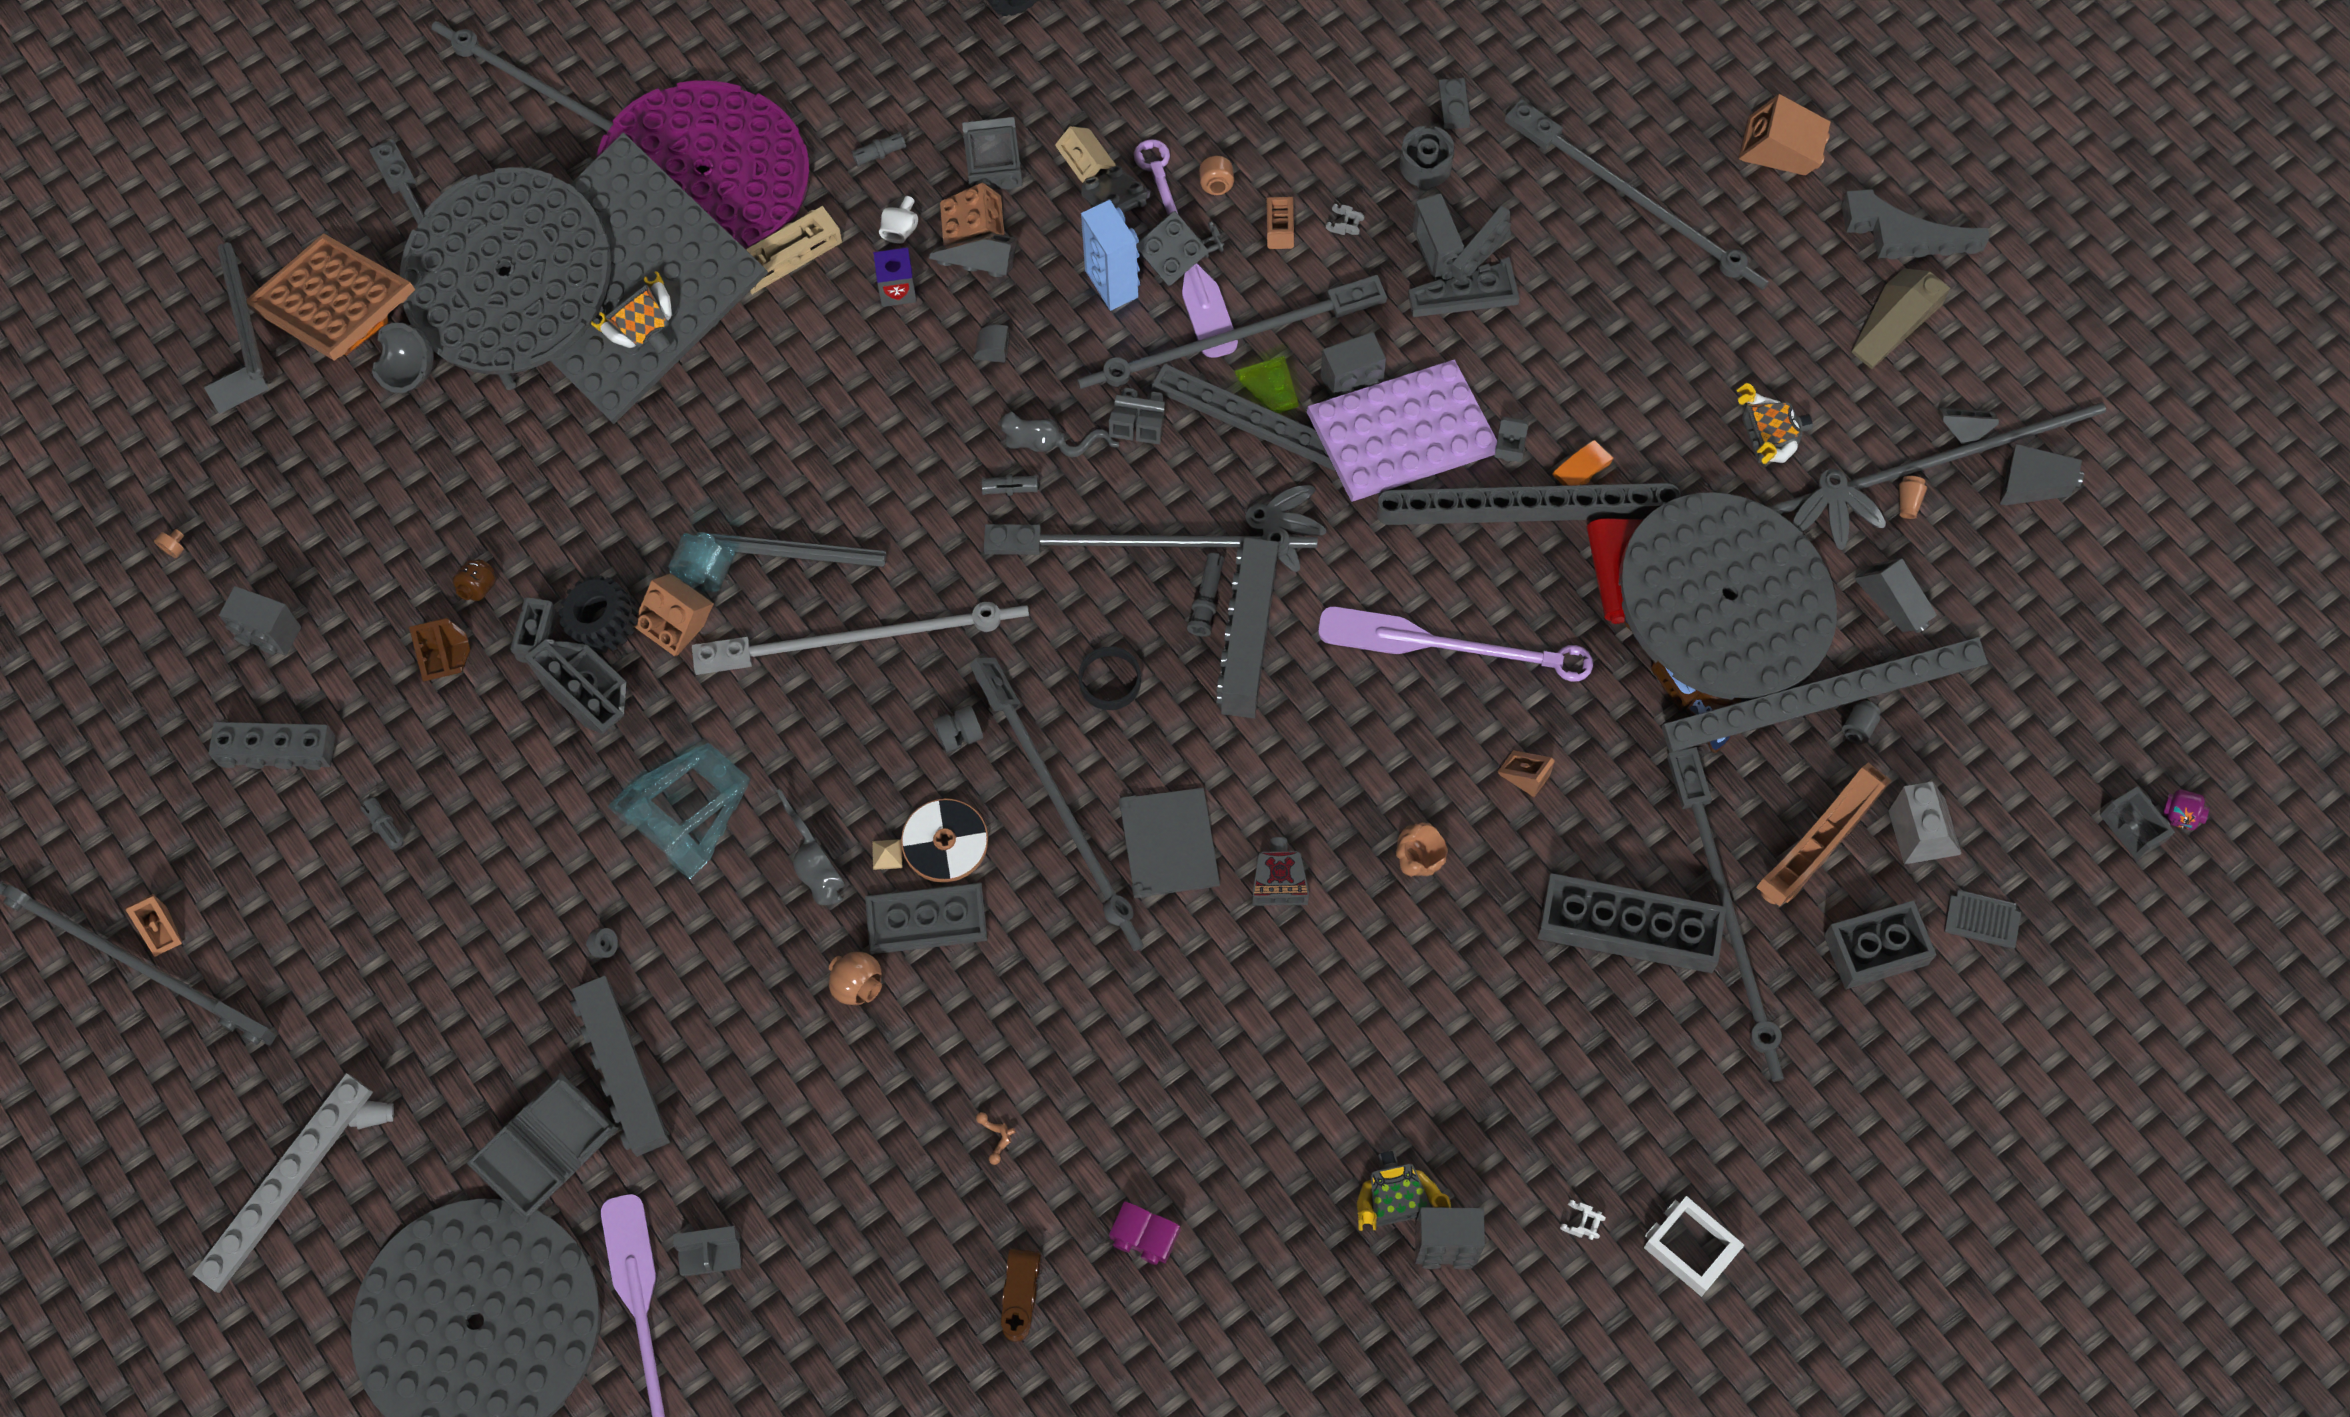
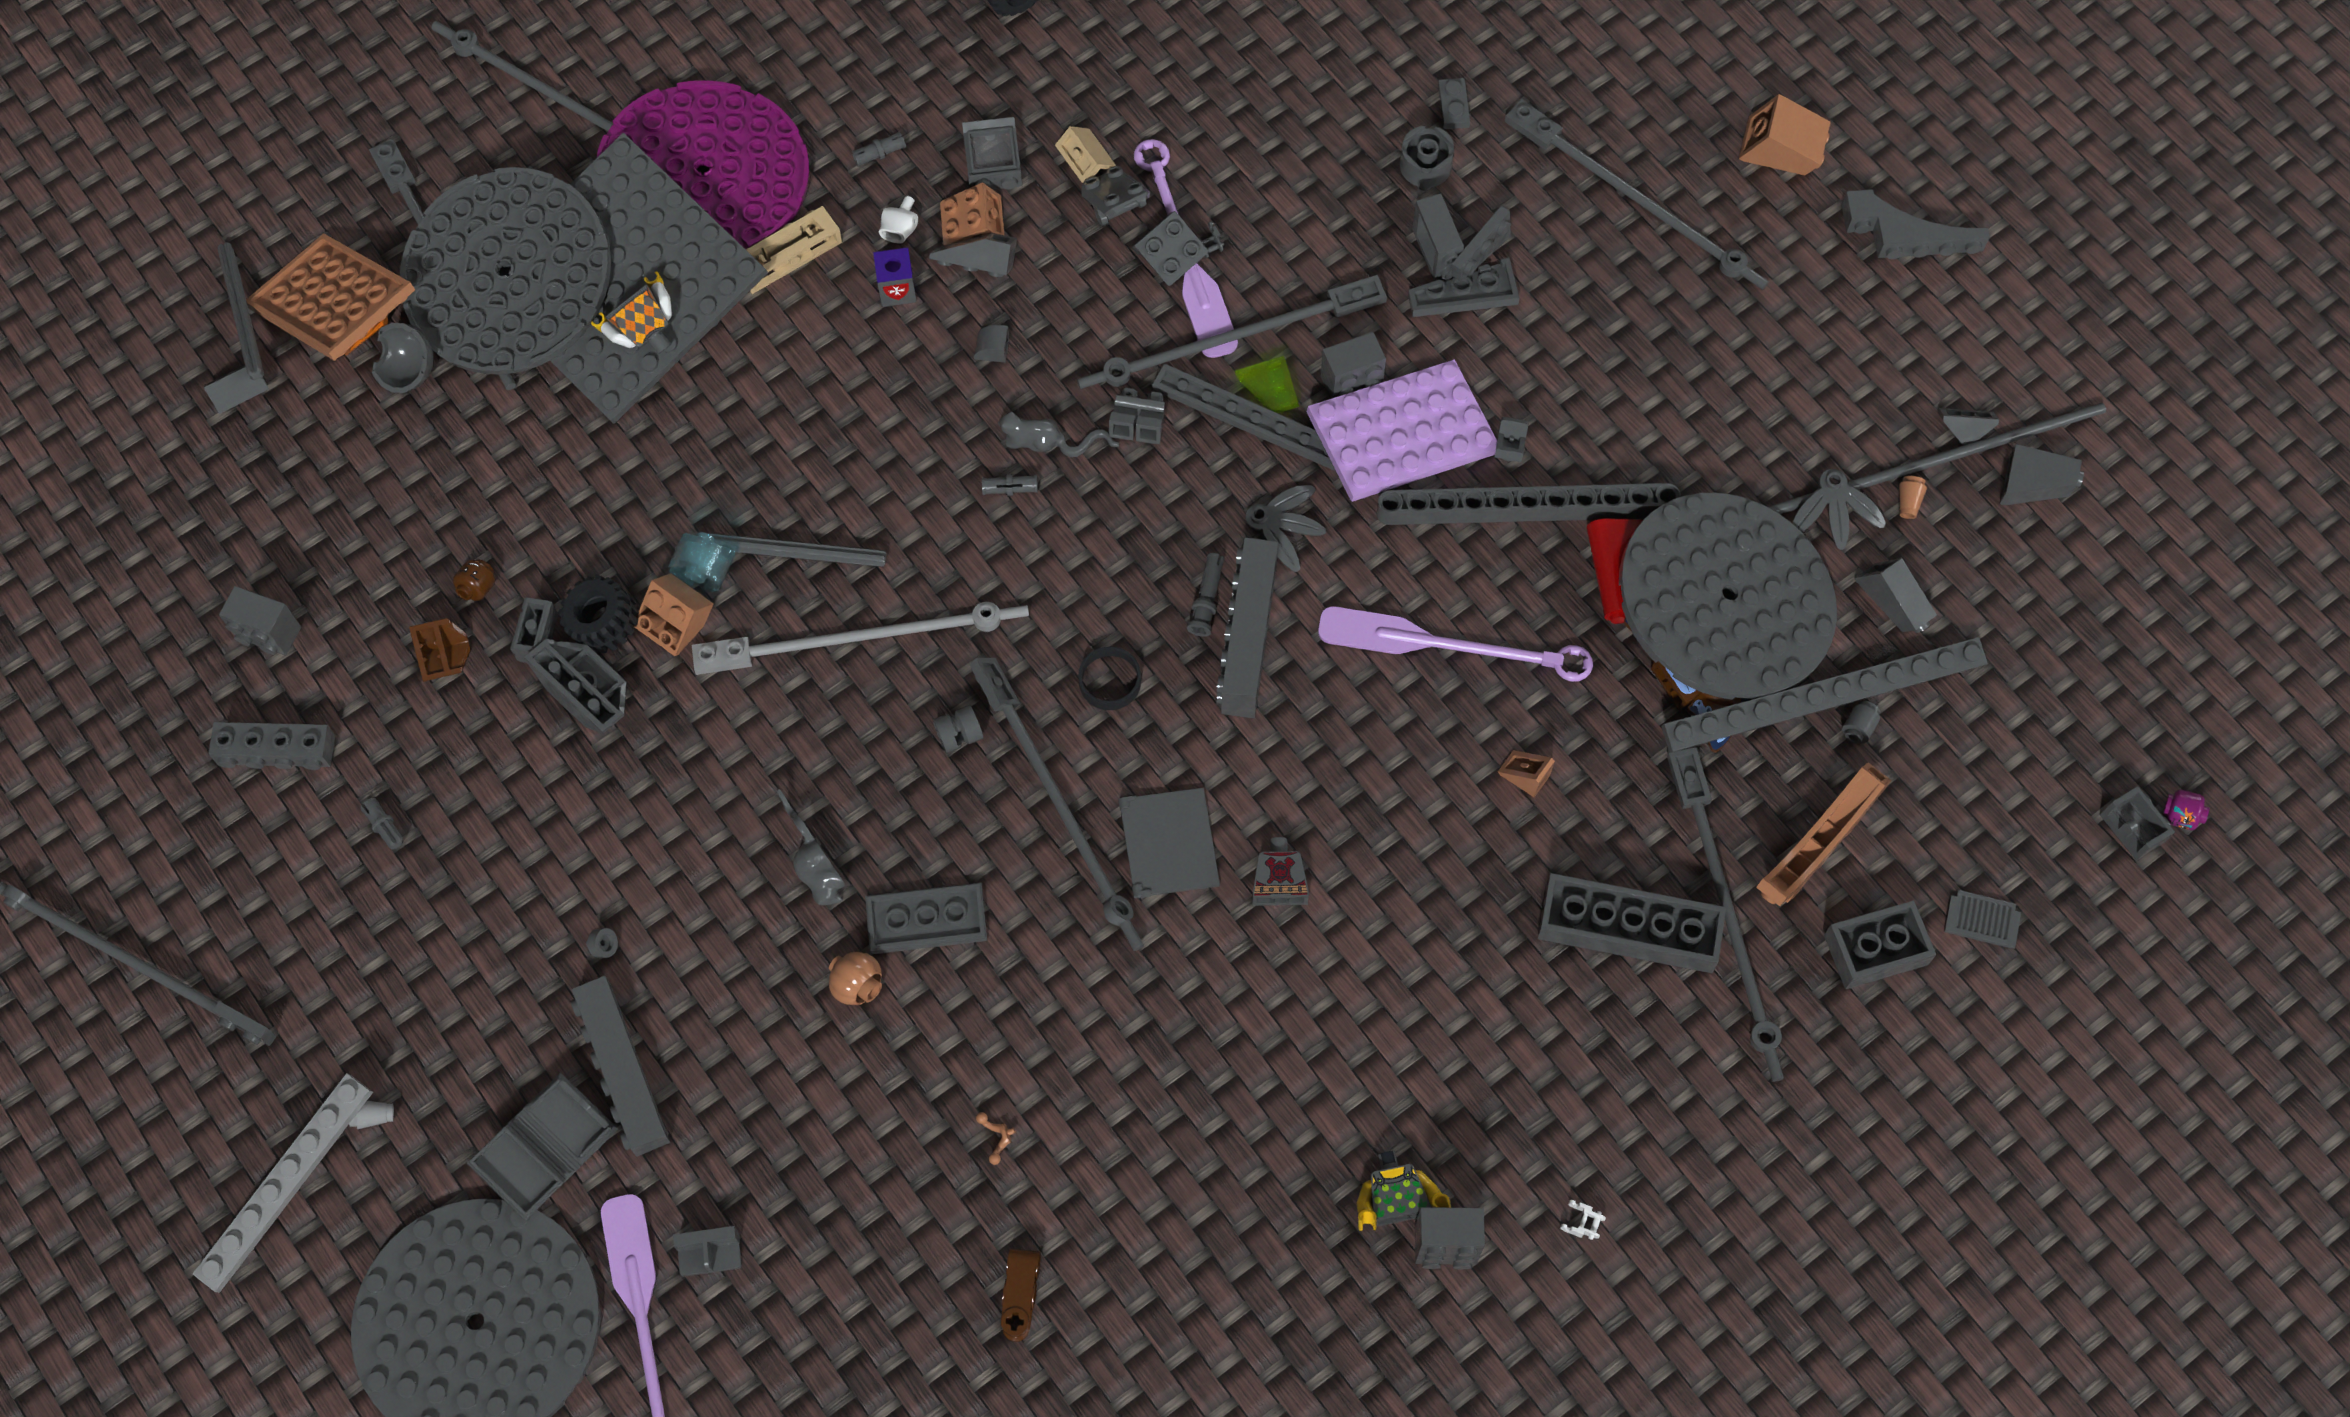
nougat slope [125,894,182,957] -> none
nougat tile [154,529,184,558] -> none
clear light blue windscreen [608,743,751,880] -> none
tan slope [872,839,902,870] -> none
piece [901,799,988,882] -> none
dark grey bar [984,524,1318,557] -> none
light blue brick [1081,200,1140,311] -> none
magenta brick [1109,1201,1181,1265] -> none
nougat head [1199,156,1234,195] -> none
nougat slope [1267,197,1294,249] -> none
light grey piece [1326,204,1365,235] -> none
nougat hair [1396,822,1448,877] -> none
orange slope [1552,440,1614,486] -> none
white window [1644,1196,1744,1297] -> none
torso [1736,383,1813,464] -> none
dark tan wedge [1852,269,1951,369] -> none
light grey slope [1889,782,1961,865] -> none

